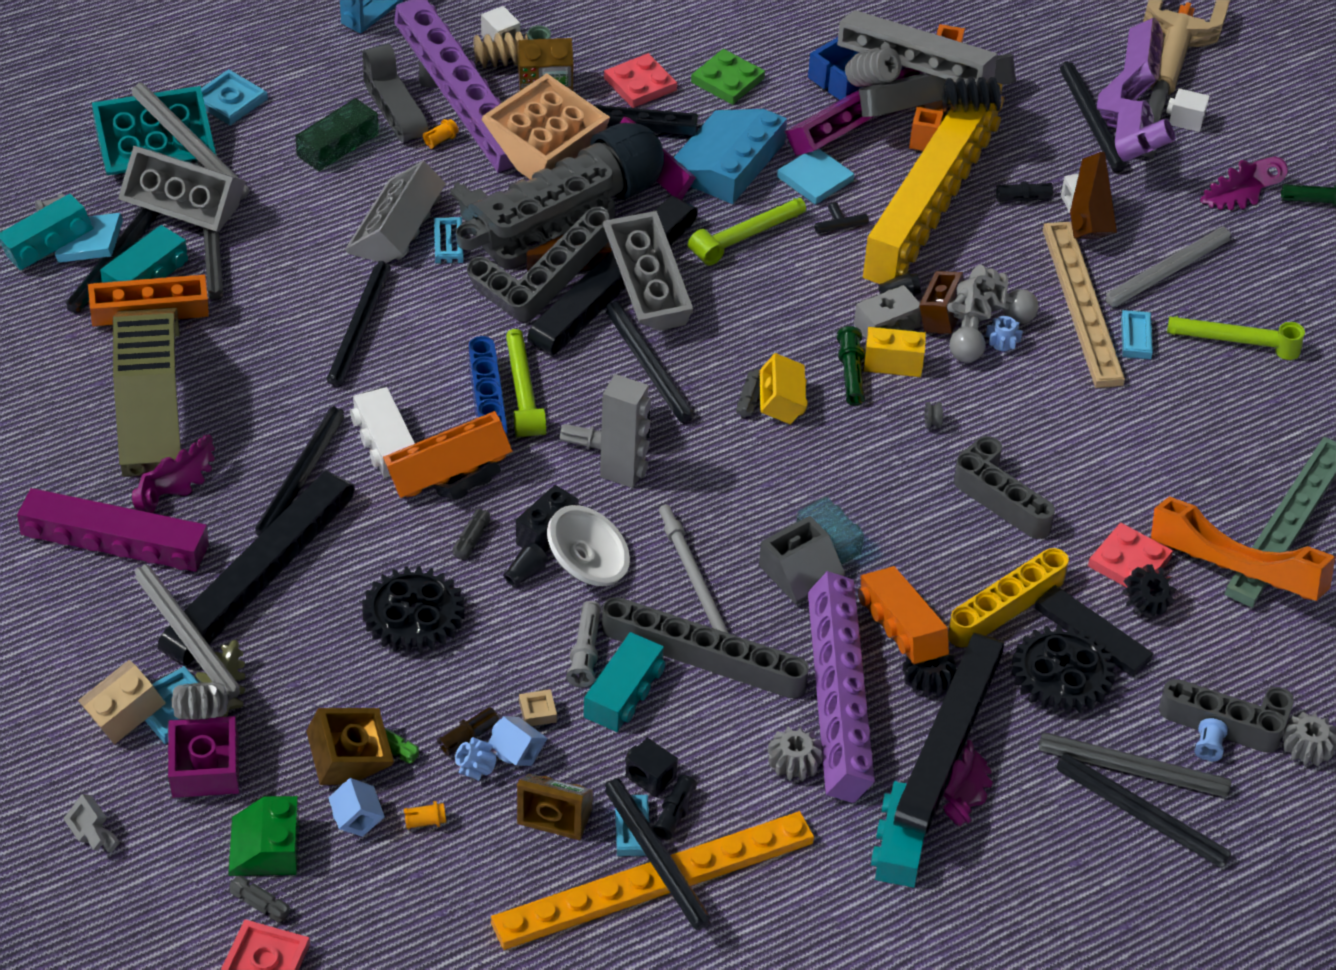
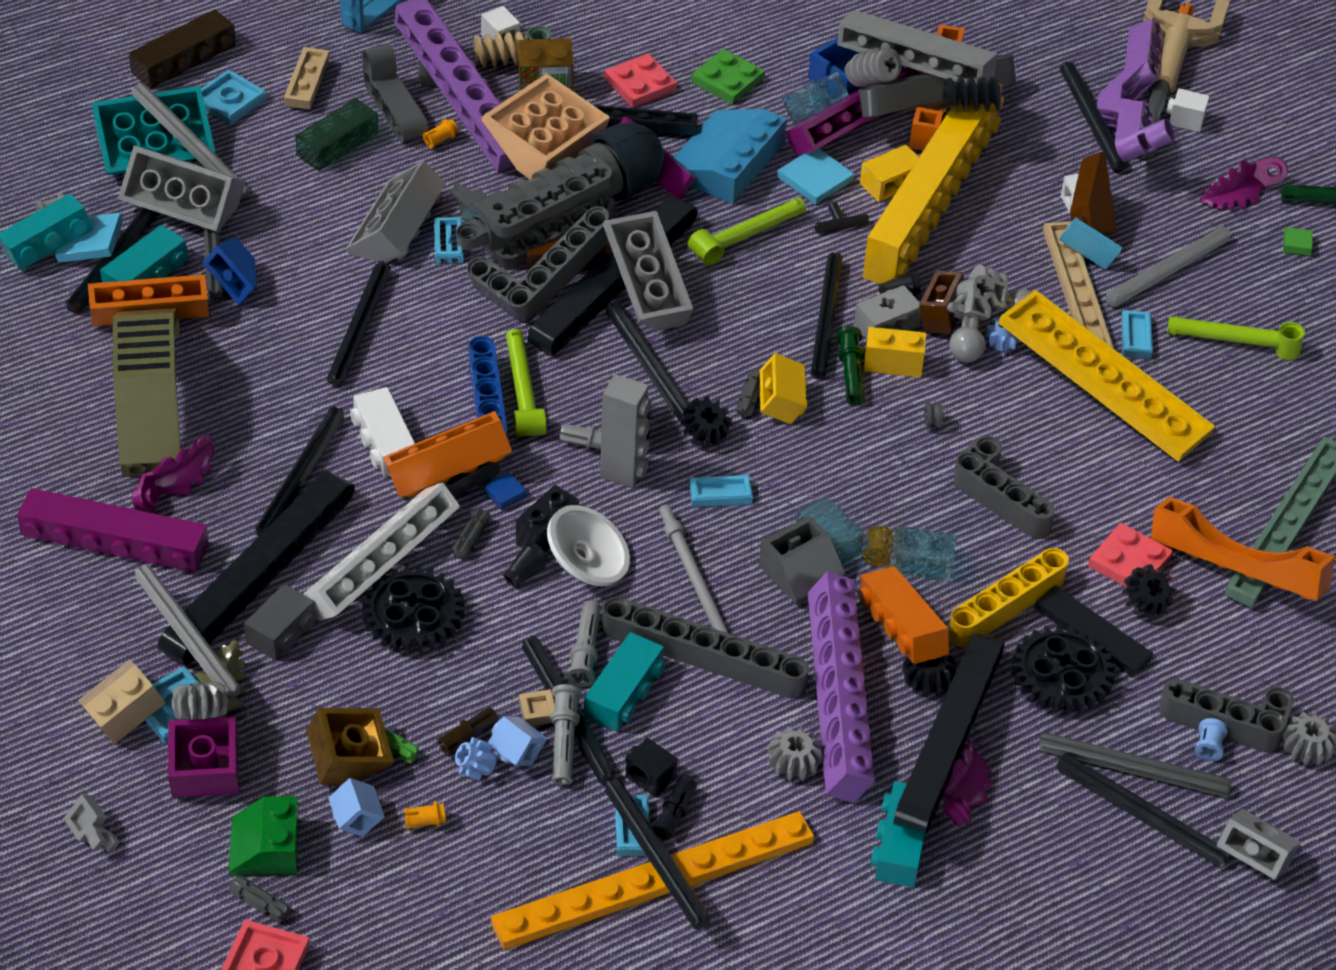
pearl gold slope [517,774,593,841] -> none
black pin [996,181,1053,203] -> none
none -> dark brown brick [129,9,236,89]
none -> blue slope [202,237,257,305]
none -> dark grey brick [244,584,316,661]
none -> tan plate [284,47,330,109]
none -> white brick [303,482,460,621]
none -> blue tile [484,472,526,510]
none -> black axle [522,636,615,785]
none -> light grey pin [551,684,581,785]
none -> black gear [680,396,732,448]
none -> medium azure tile [689,475,753,507]
none -> clear light blue brick [781,71,849,122]
none -> black axle [810,252,843,379]
none -> yellow brick [860,145,919,202]
none -> clear yellow bush [862,526,894,567]
none -> clear light blue brick [890,525,957,582]
none -> yellow plate [998,290,1215,462]
none -> medium azure tile [1059,217,1122,270]
none -> light grey brick [1217,809,1301,880]
none -> bright green tile [1283,227,1313,256]

